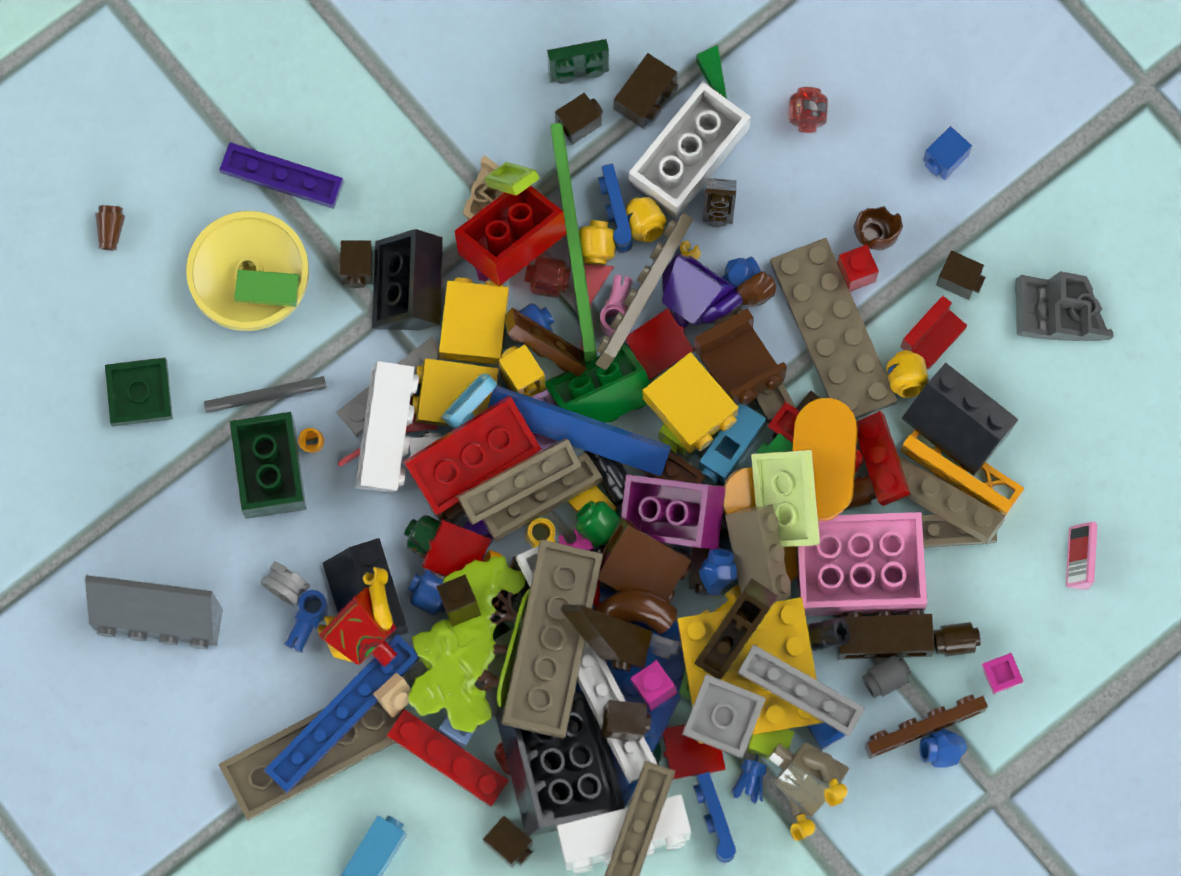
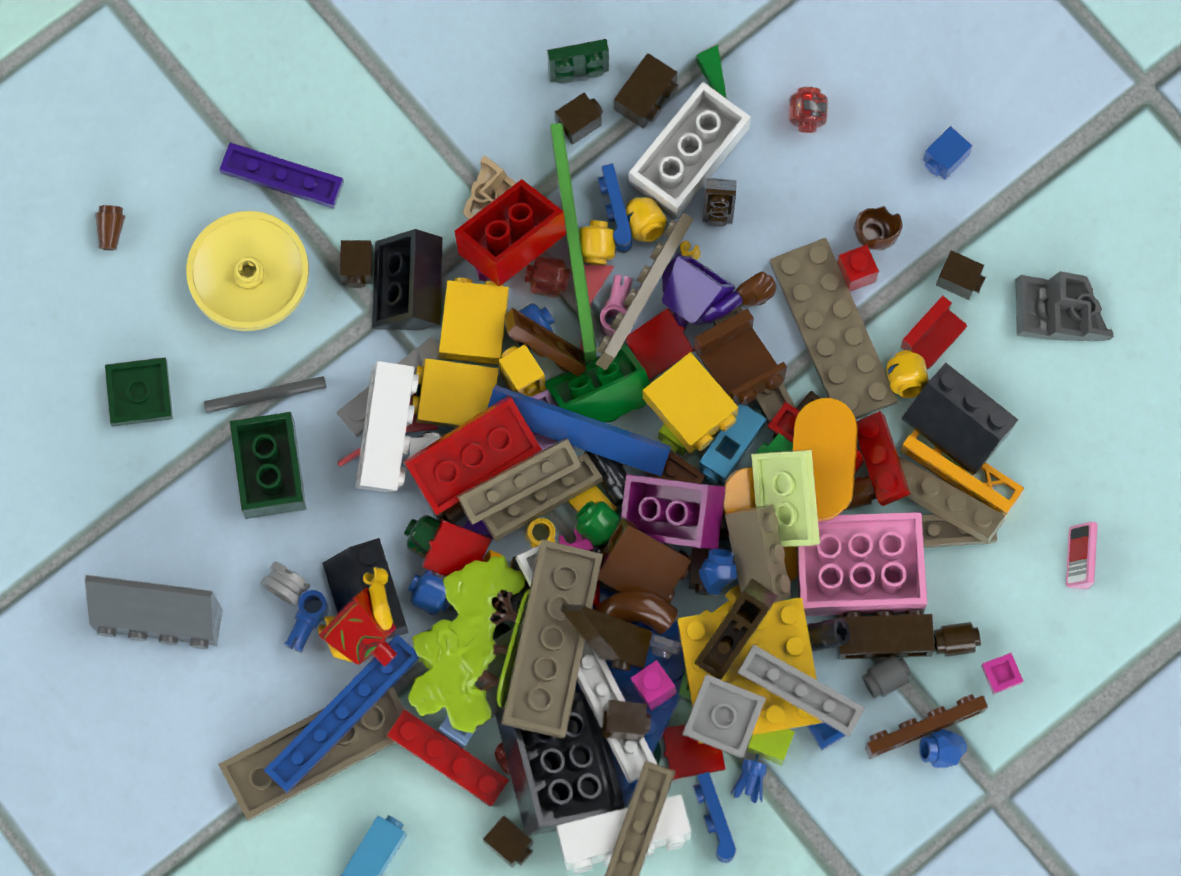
bright green tile [234,270,300,307] -> none
light orange hinge [298,428,325,453] -> none
tan plate [373,673,411,718] -> none
dark brown brick [436,574,481,627] -> none
medium azure piece [441,373,497,428] -> none
lime tile [484,162,540,196] -> none
blue rock [722,256,761,290] -> none
dark tan torso [768,743,850,841] -> none

